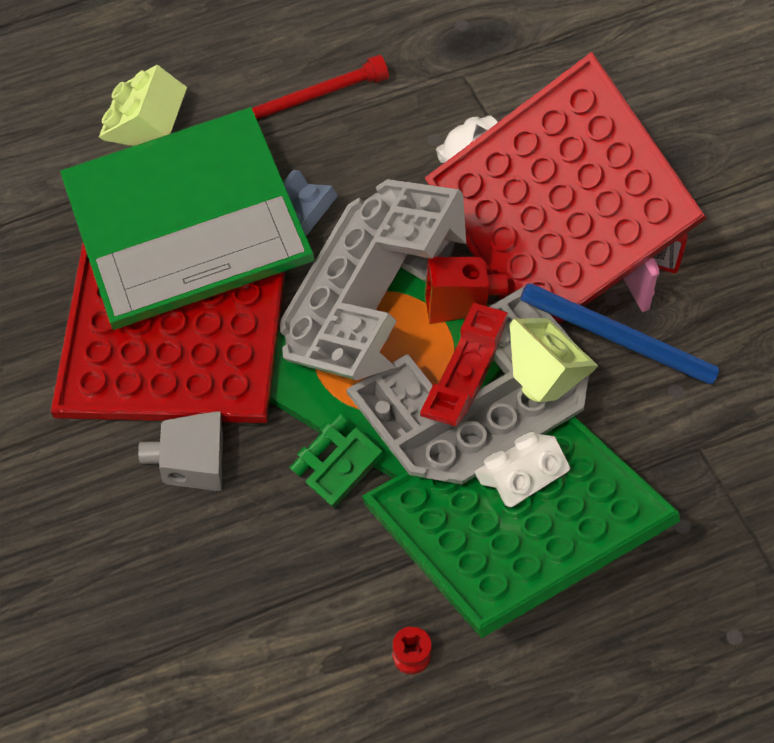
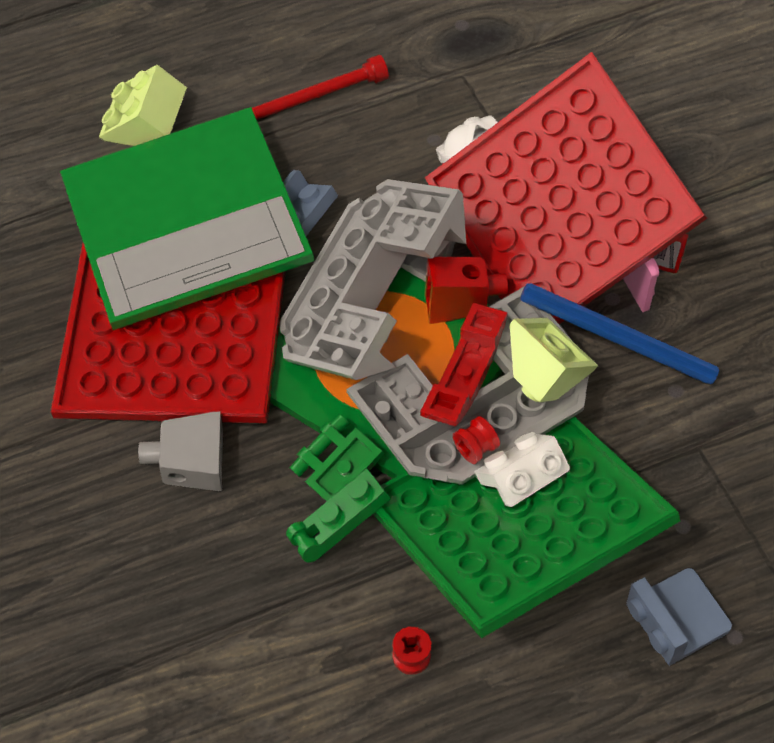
none -> green plate [286,469,391,563]
none -> red wheel [453,416,500,464]
none -> sand blue bracket [627,568,732,666]

